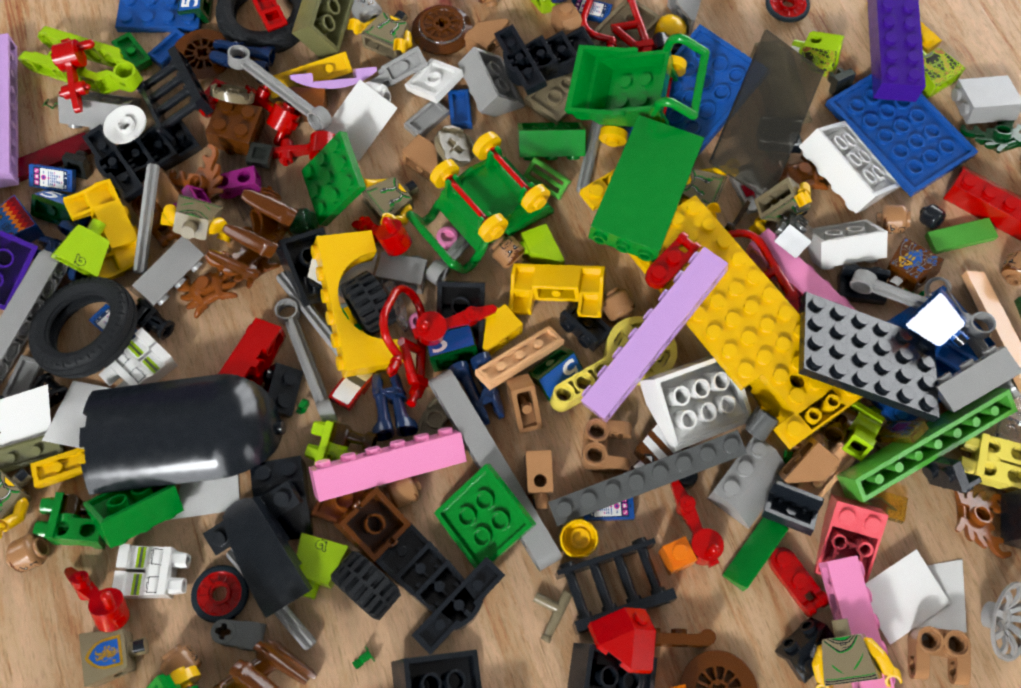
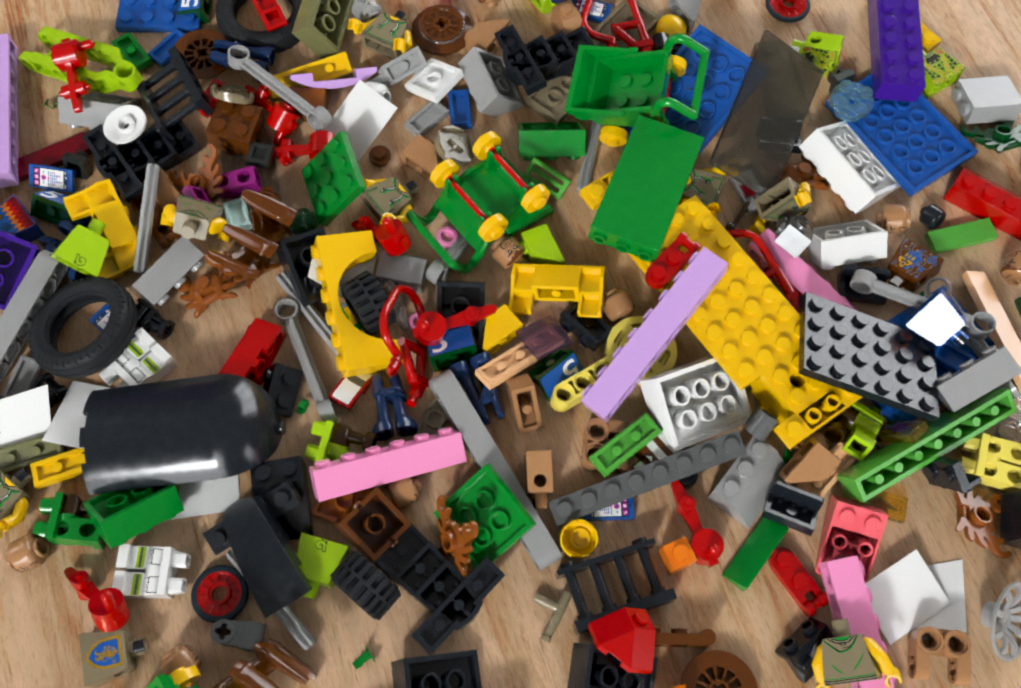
none -> light aqua tile [222,198,252,230]
none -> reddish brown plate [369,145,391,167]
none -> dark orange animal [437,495,479,576]
none -> piece [516,315,572,360]
none -> bright green tile [589,412,662,478]
none -> clear light blue plate [828,80,874,122]

